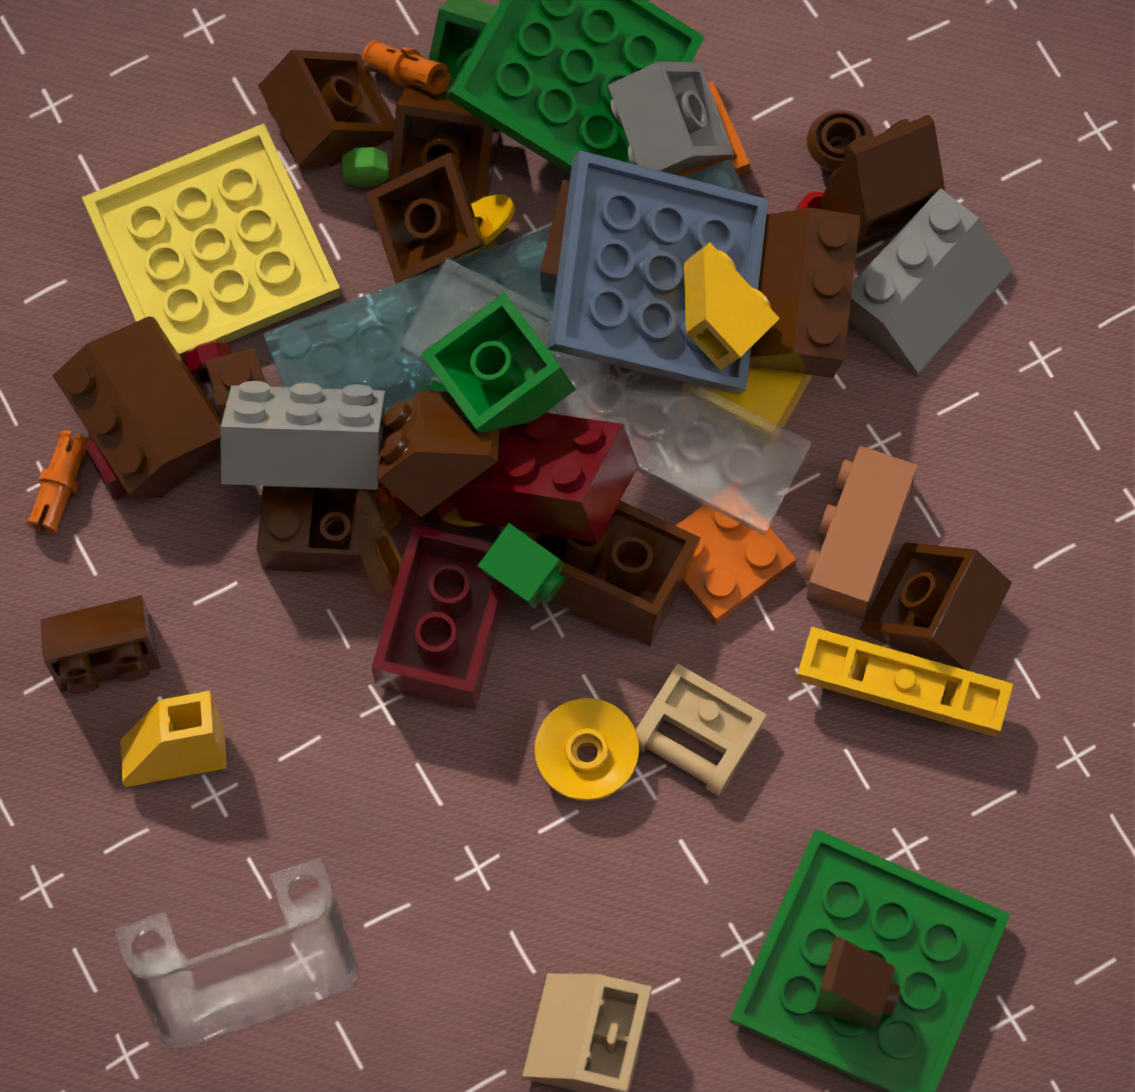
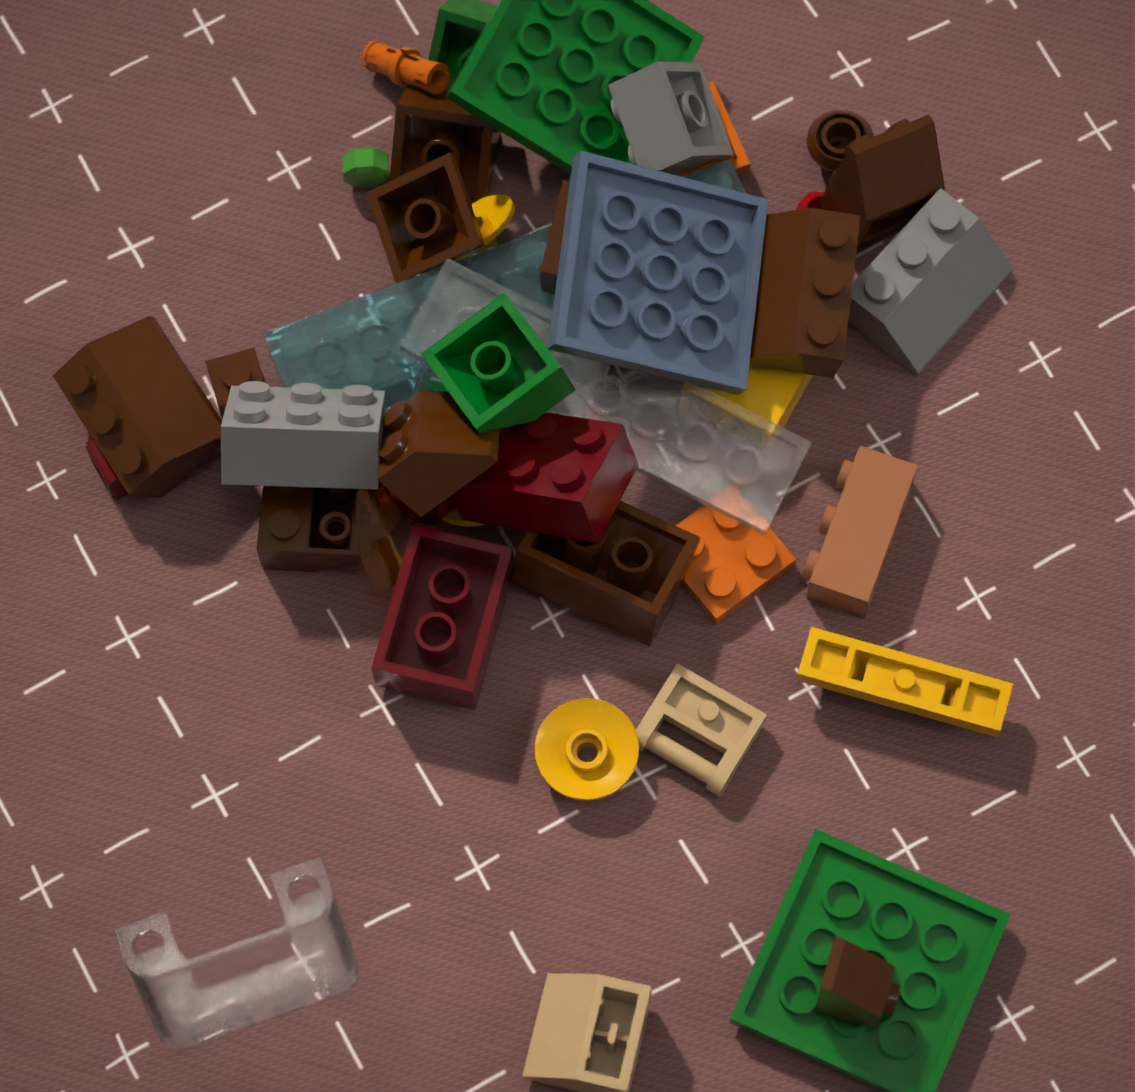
orange pin [26,430,89,535] -> none
reddish brown slope [40,595,161,694] -> none
light yellow plate [82,124,341,361] -> none
yellow slope [120,691,227,787] -> none
dark red tile [184,341,232,384] -> none
reddish brown slope [258,50,395,166] -> none
green brick [478,523,565,609] -> none
yellow slope [684,242,780,371] -> none
reddish brown slope [860,542,1012,671] -> none

